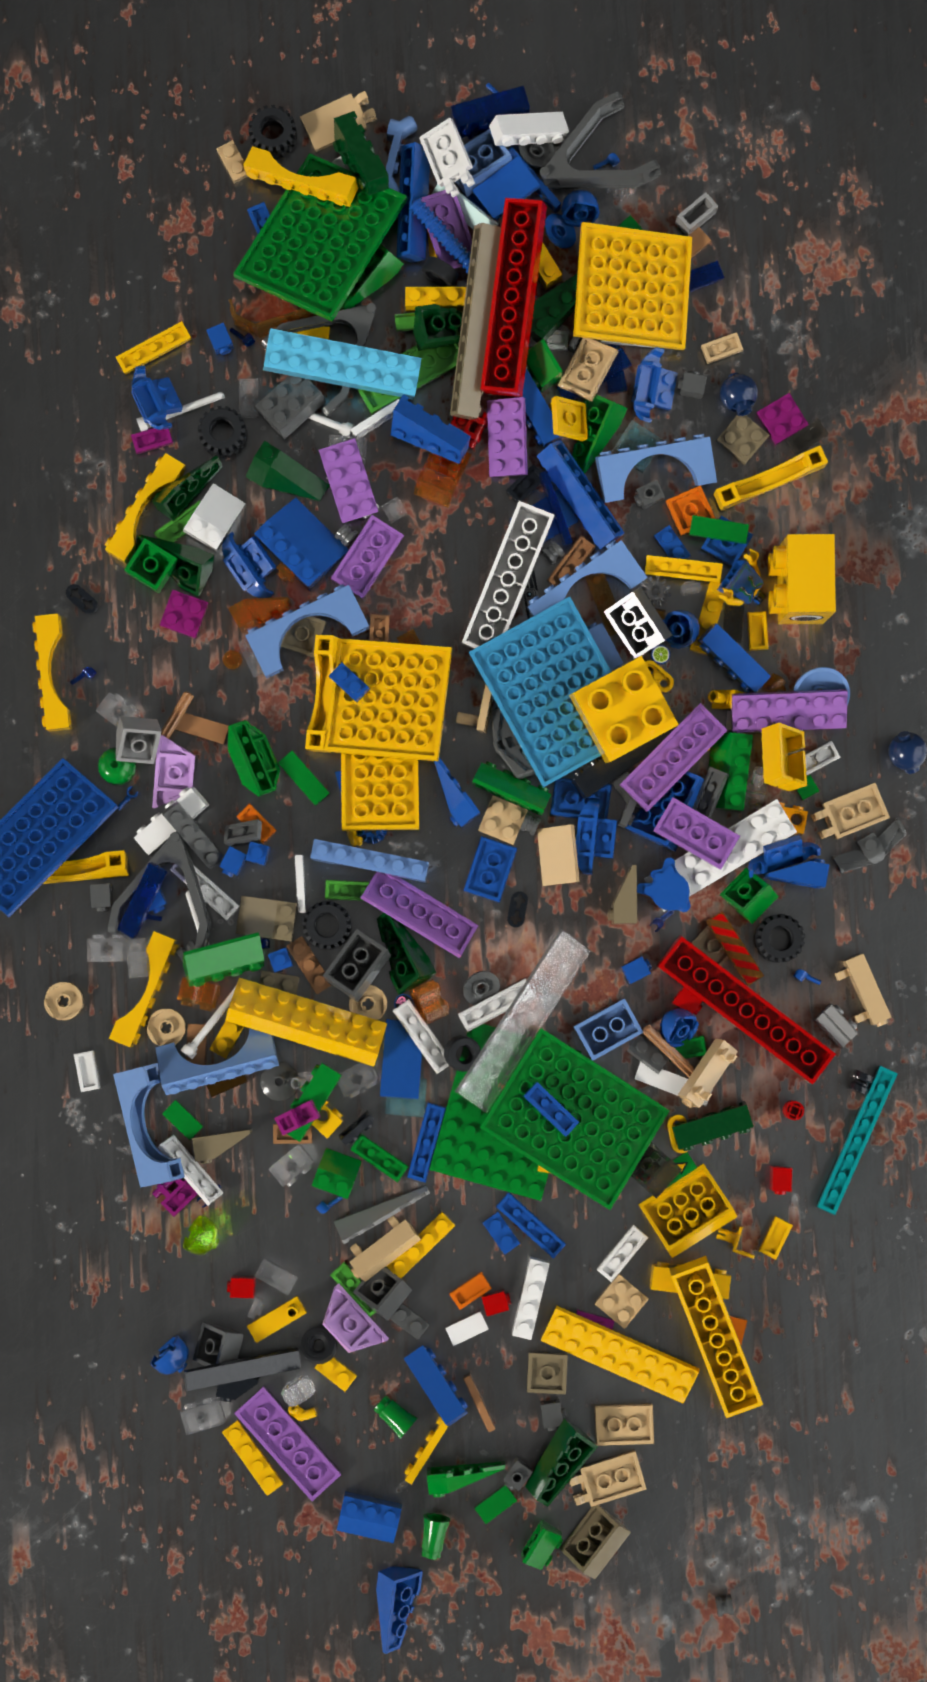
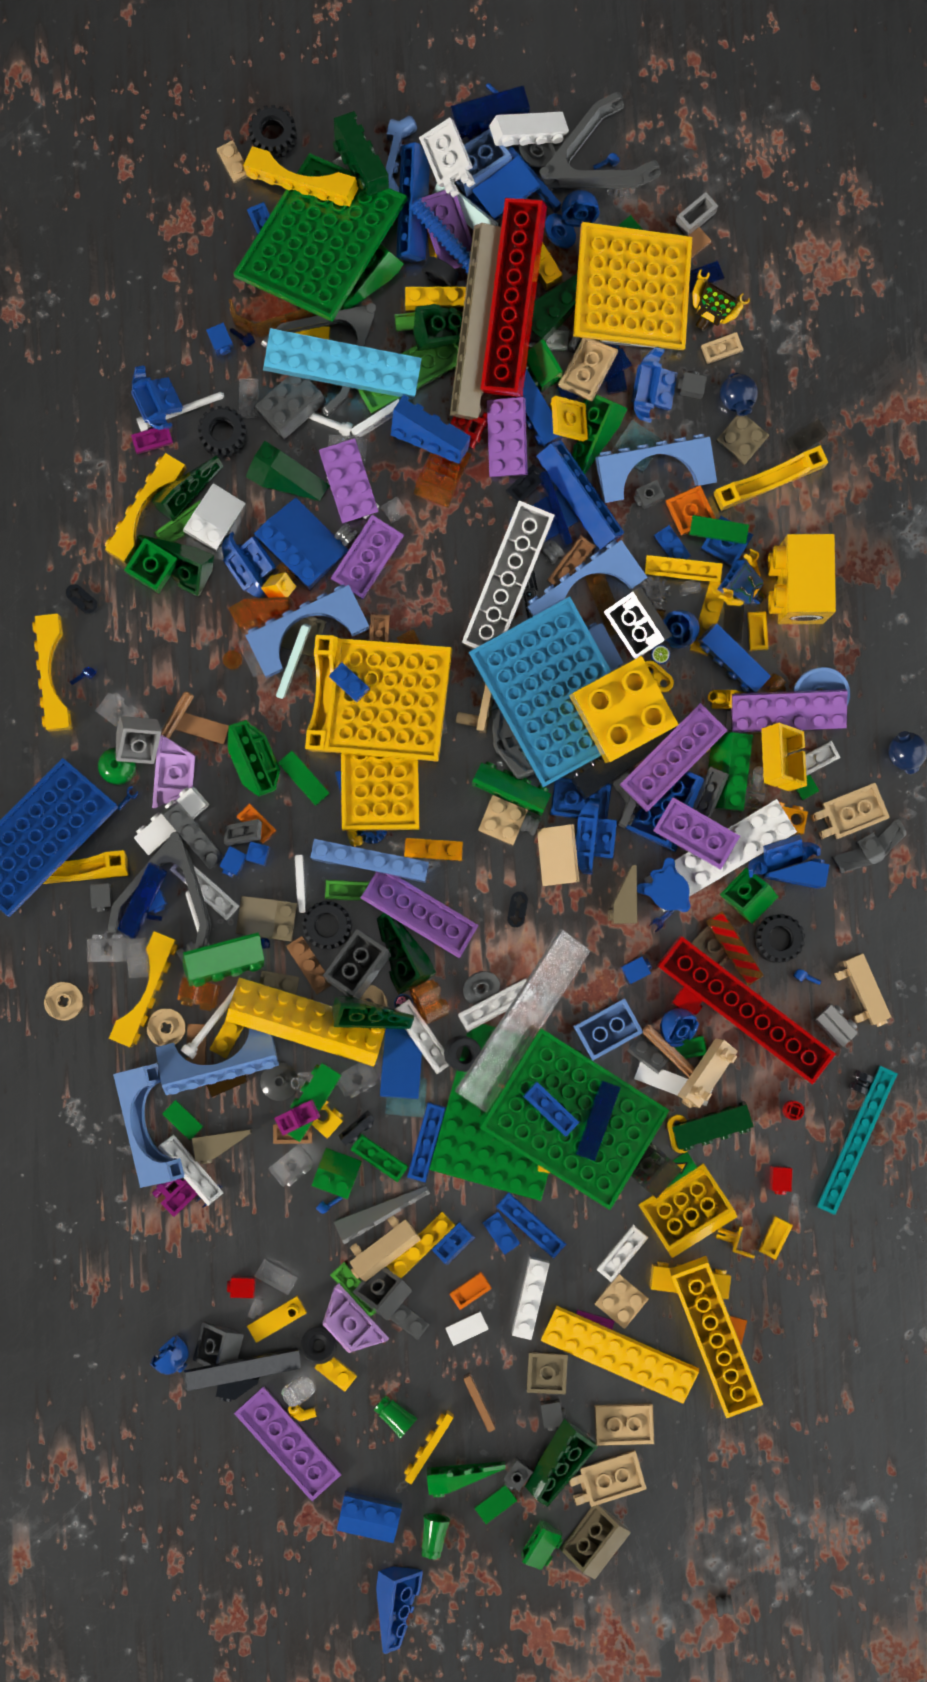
white tile [74,1050,101,1092] -> none
yellow plate [116,321,192,375] -> none
magenta plate [160,590,209,639] -> none
clear brick [180,1397,226,1435] -> none
clear neon green cylinder [183,1215,219,1255] -> none
yellow plate [222,1419,283,1496] -> none
blue brick [268,947,294,973] -> none
tan tile [300,91,377,152] -> none
blue brick [404,1345,468,1426] -> none
blue wedge [434,757,480,828] -> none
blue tile [463,836,517,903] -> none
red brick [481,1289,512,1316] -> none
magenta plate [756,393,809,446] -> none
none -> yellow brick [261,572,296,602]
none -> light aqua tile [276,624,311,699]
none -> dark green wedge [332,996,414,1029]
none -> light orange plate [404,838,463,861]
none -> blue hinge [432,1222,476,1265]
none -> clear blue tile [576,1081,621,1161]
none -> torso [693,269,750,331]

